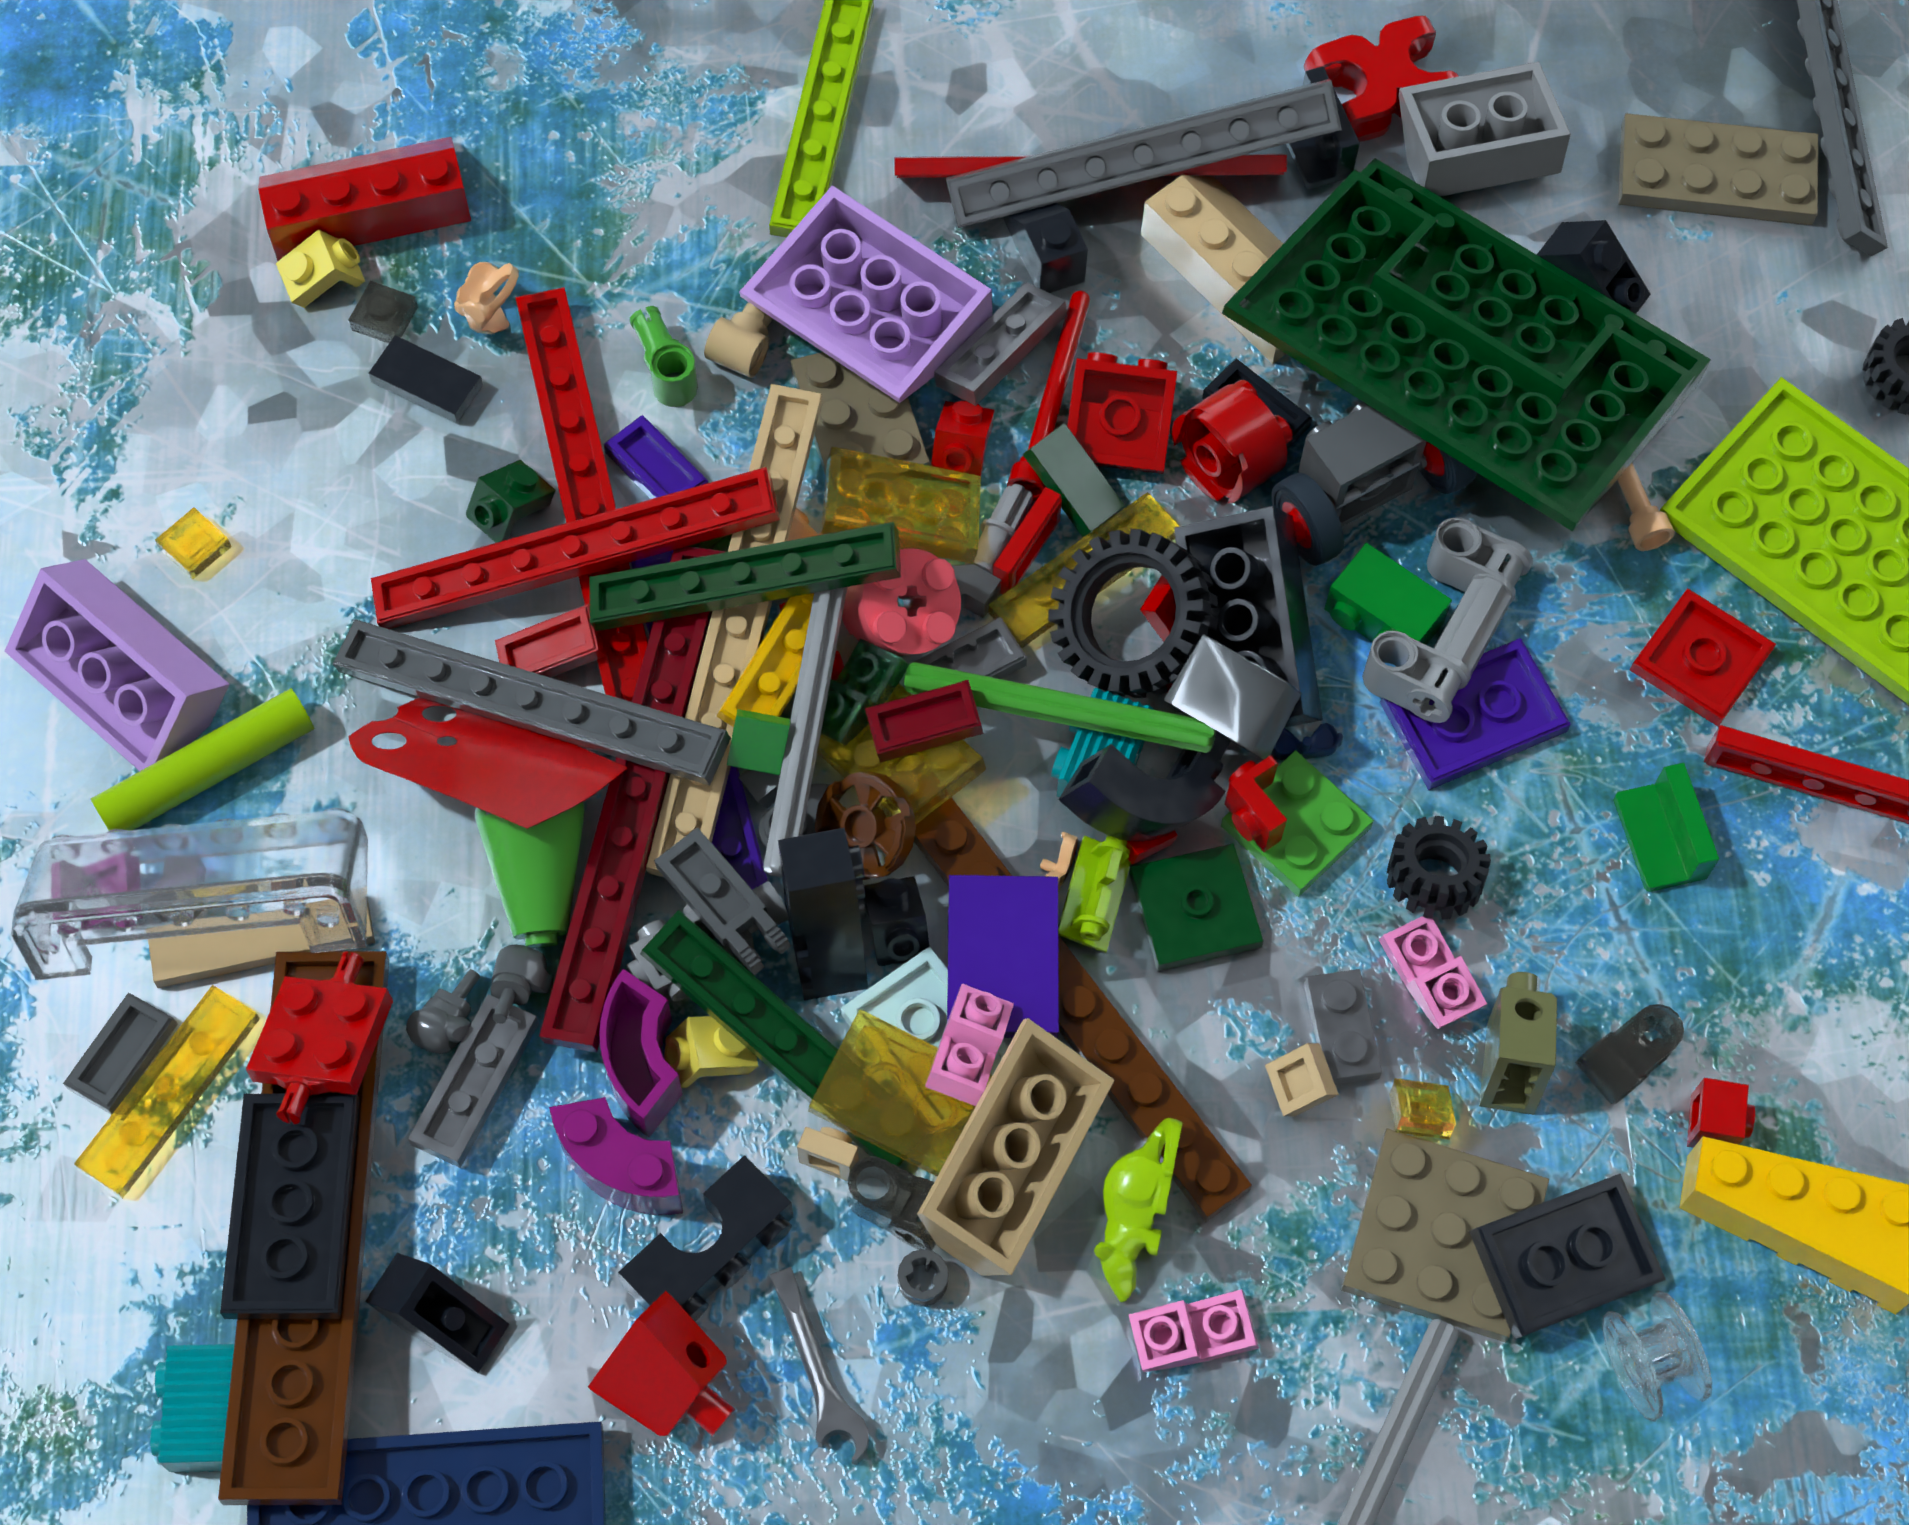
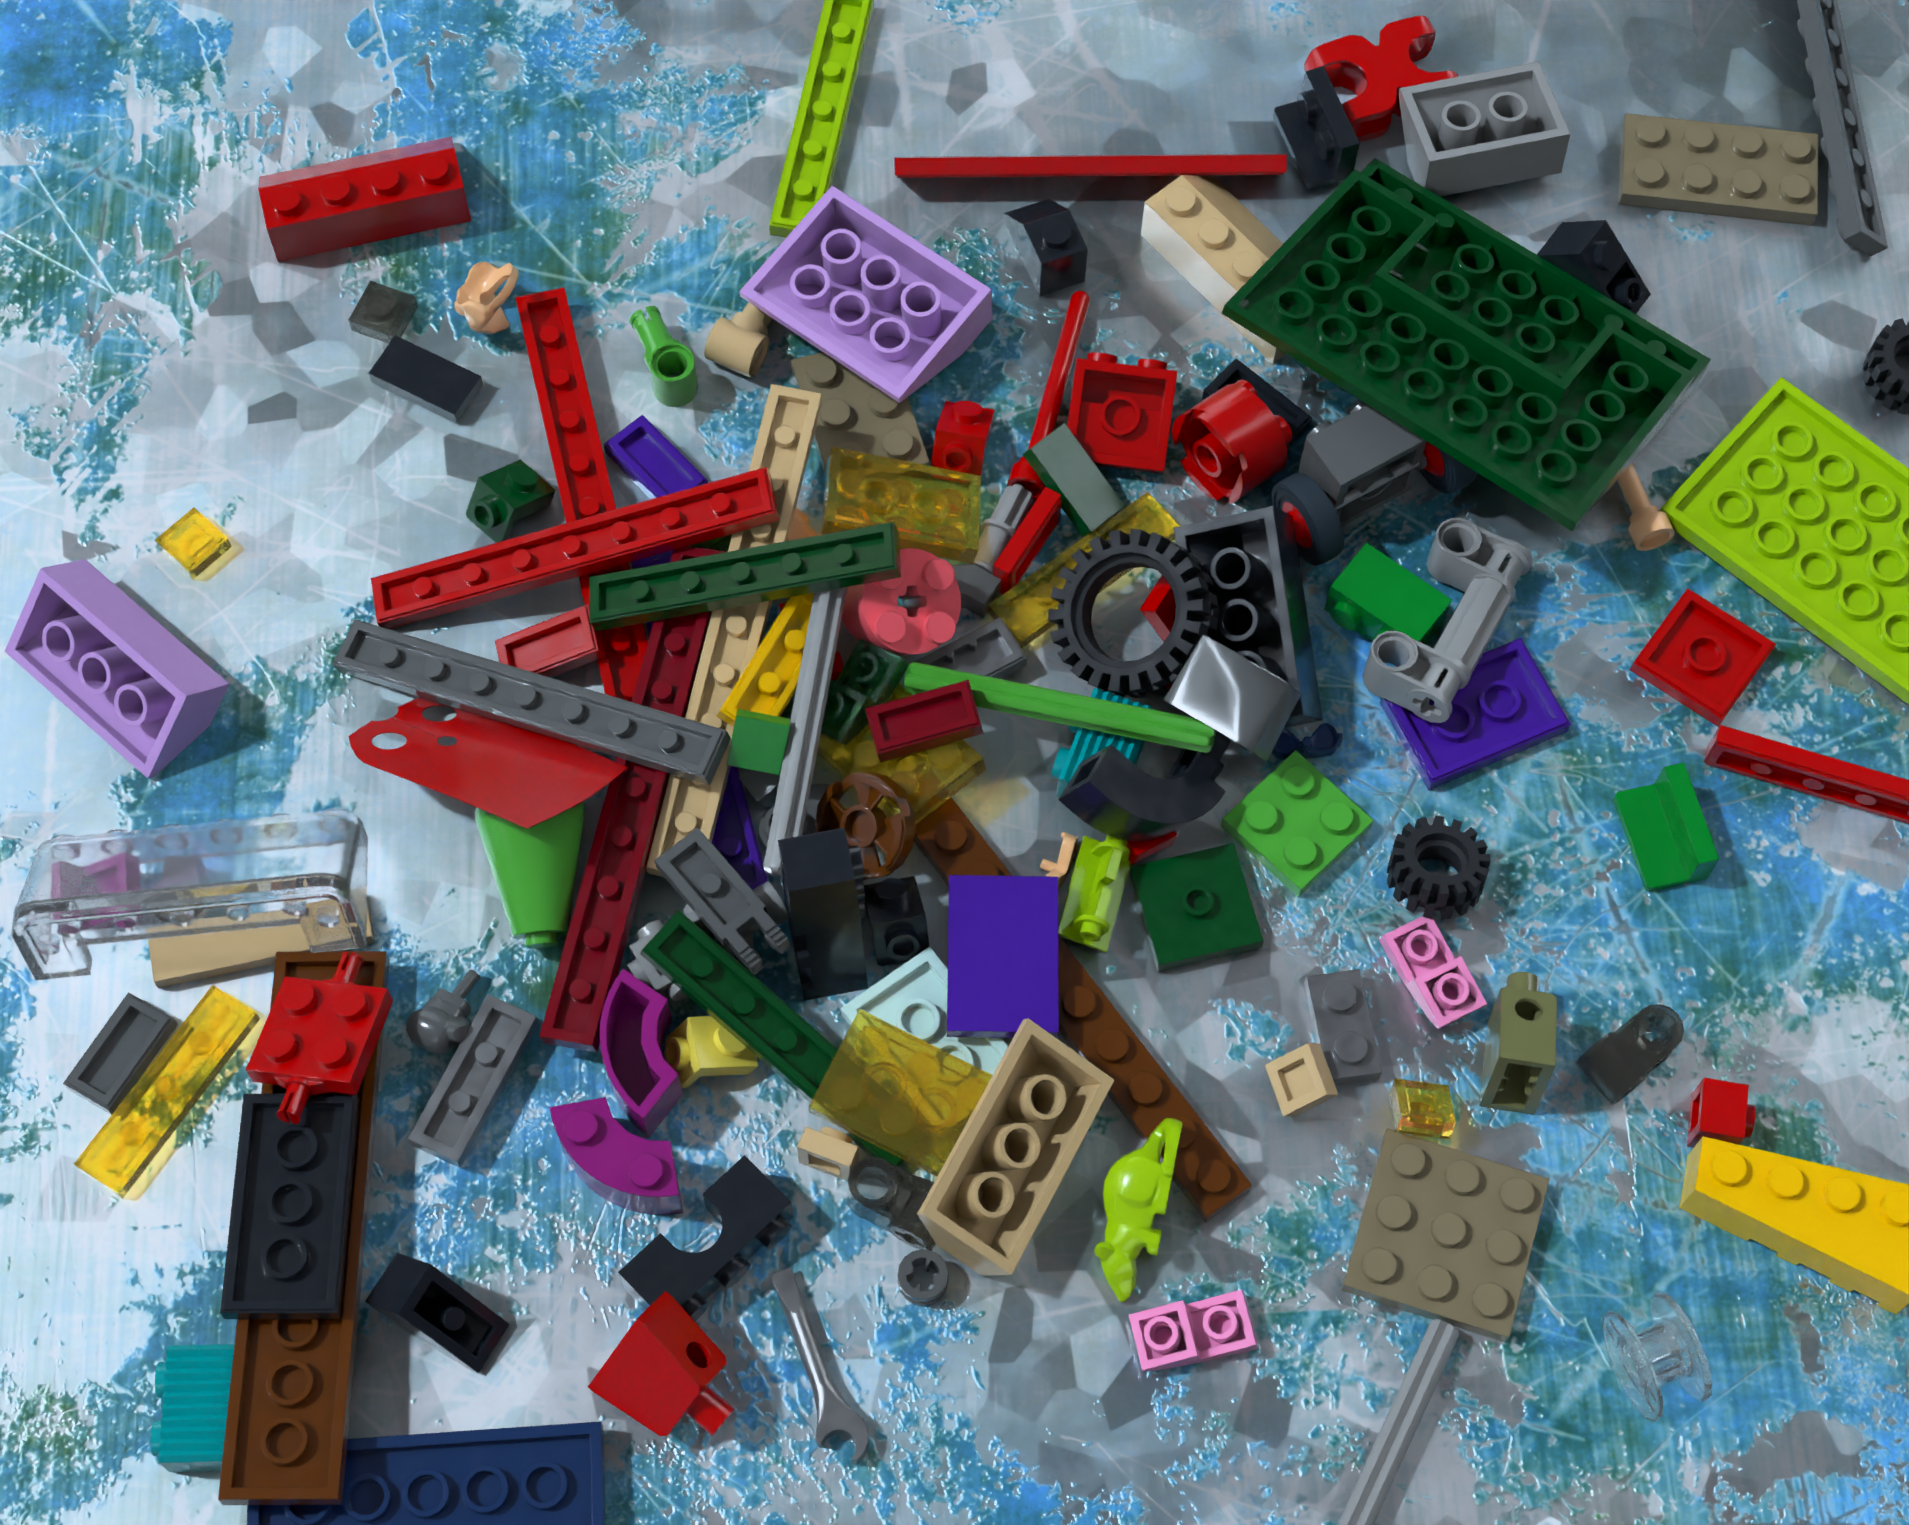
lime piece [90,688,315,840] -> none
light yellow bracket [276,229,365,308] -> none
dark grey piece [490,944,553,1024] -> none
bright pink slope [925,984,1014,1106] -> none
flat silver plate [934,282,1067,406] -> none
dark grey tile [946,79,1342,228] -> none
red bracket [1224,755,1287,852] -> none
black tile [1469,1174,1666,1339] -> none

